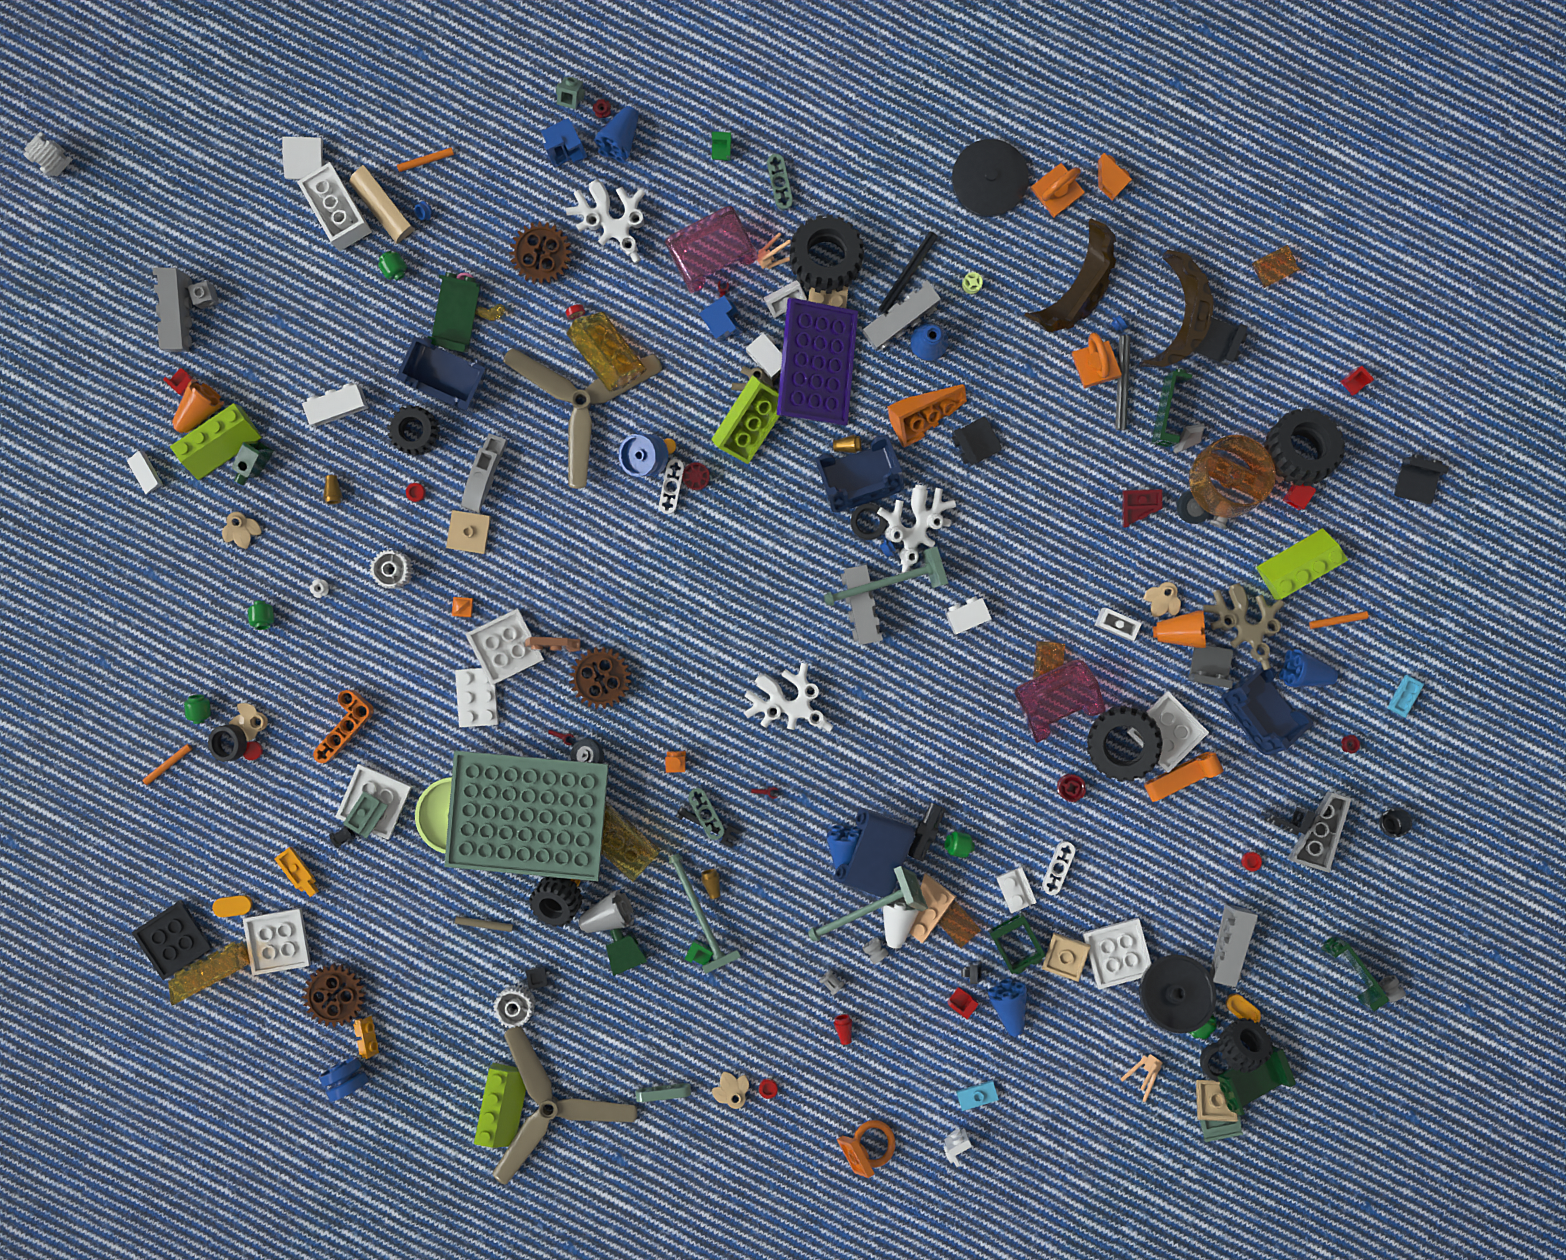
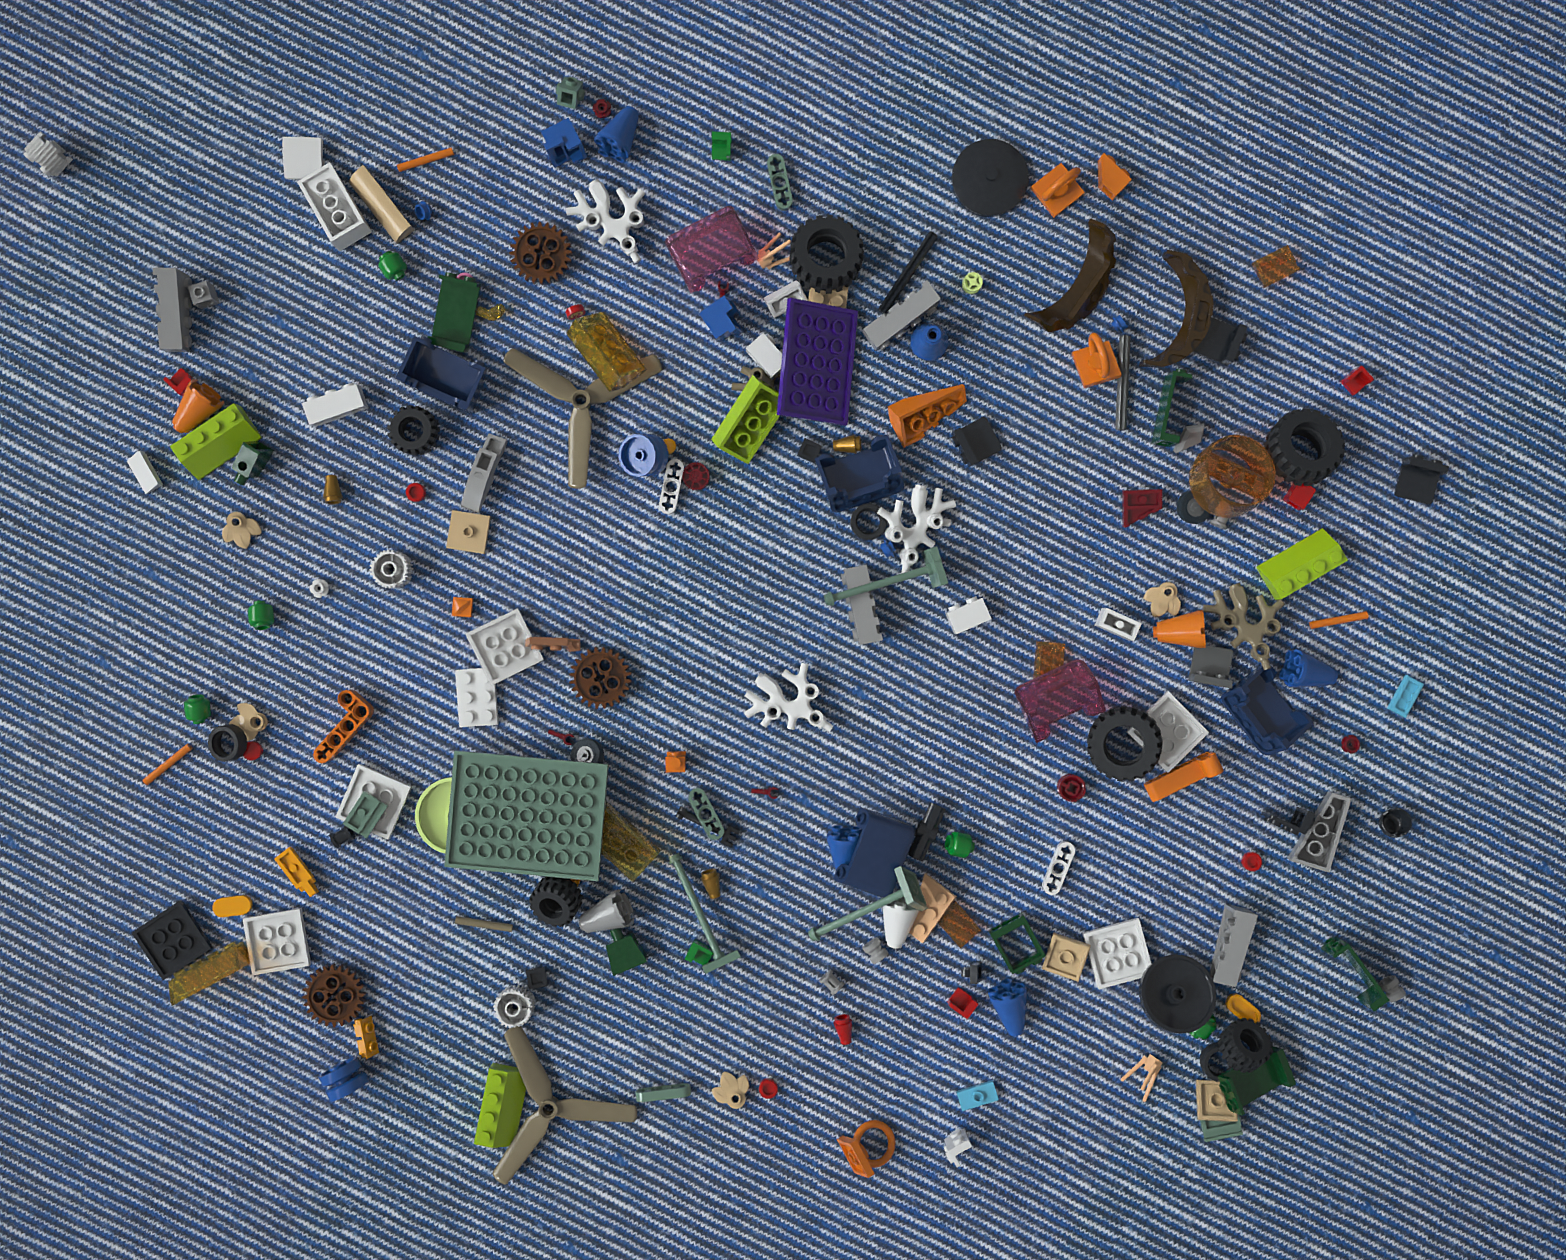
white plate [996,867,1037,913] -> none
none -> black plate [797,438,822,464]

